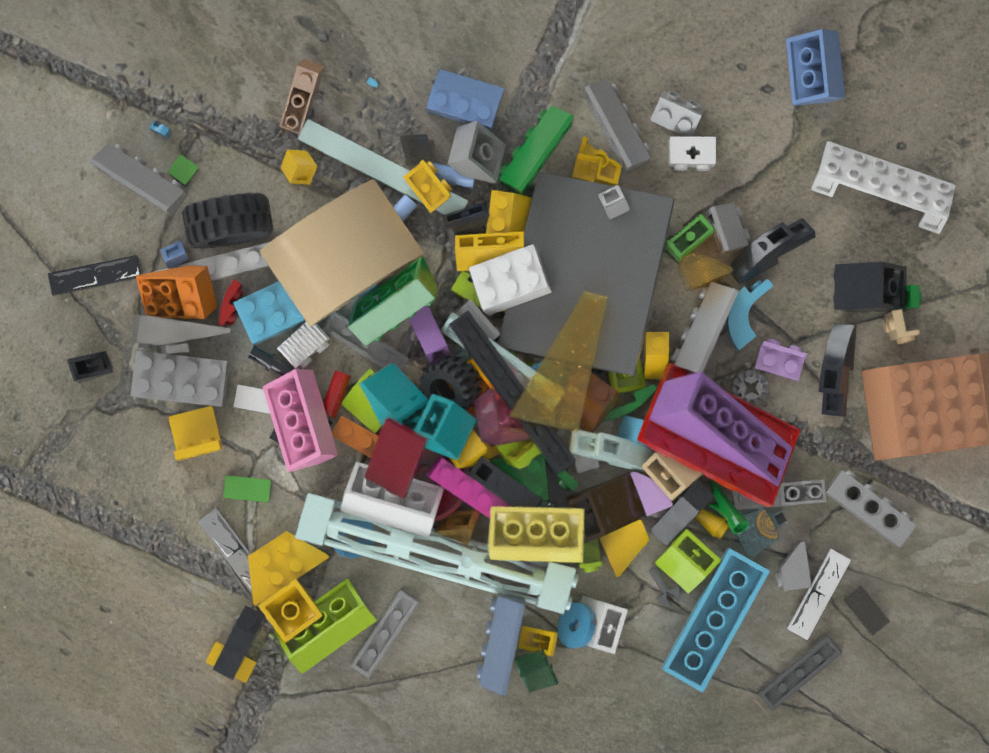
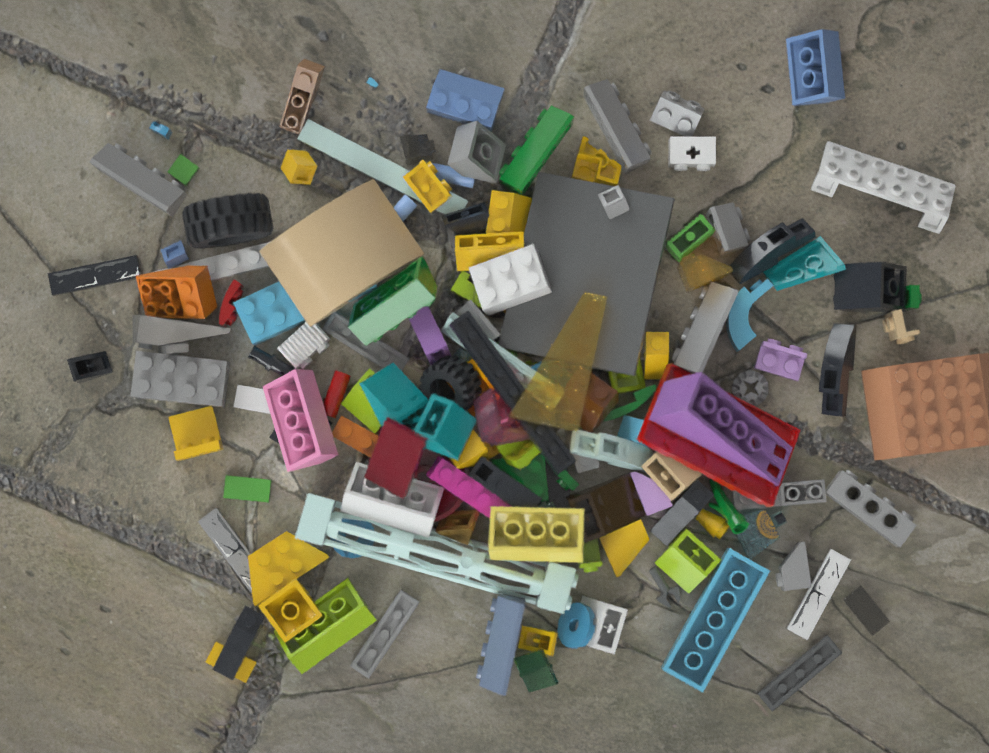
none -> teal wing [764,236,846,291]

